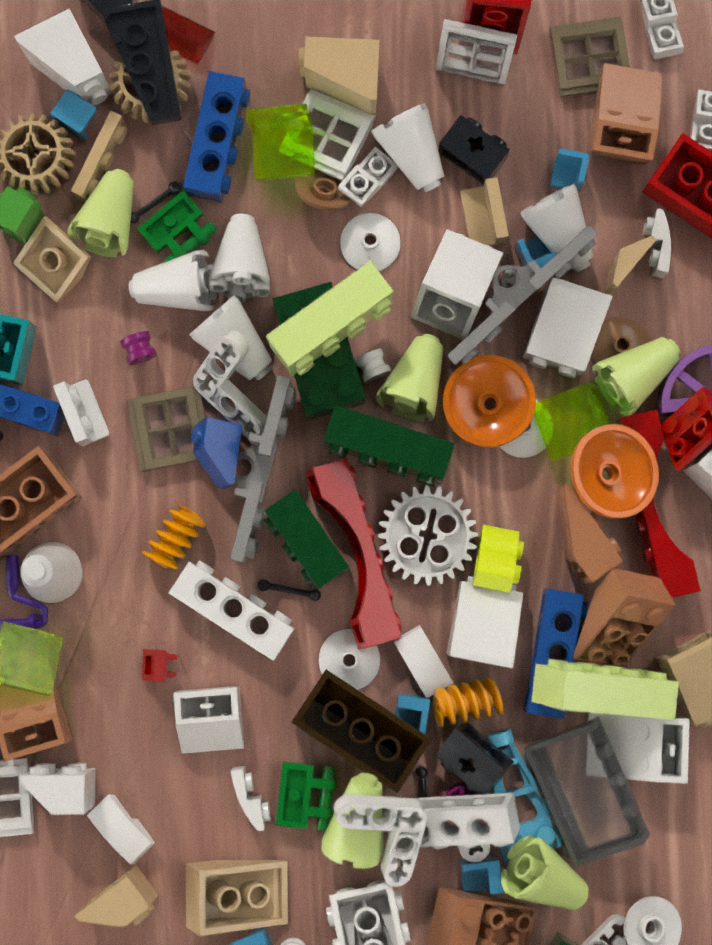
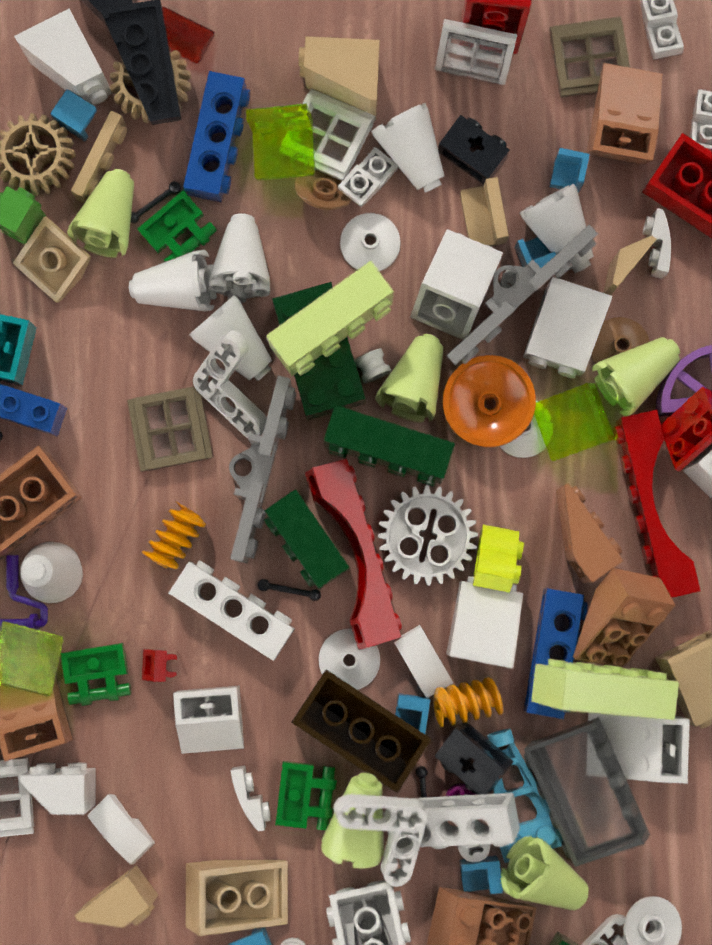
white bracket [53,380,110,447] -> none
magenta wheel [120,331,157,365] -> none
blue slope [191,417,242,489] -> none
orange dish [570,424,659,519] -> none
none -> green plate [60,643,132,706]

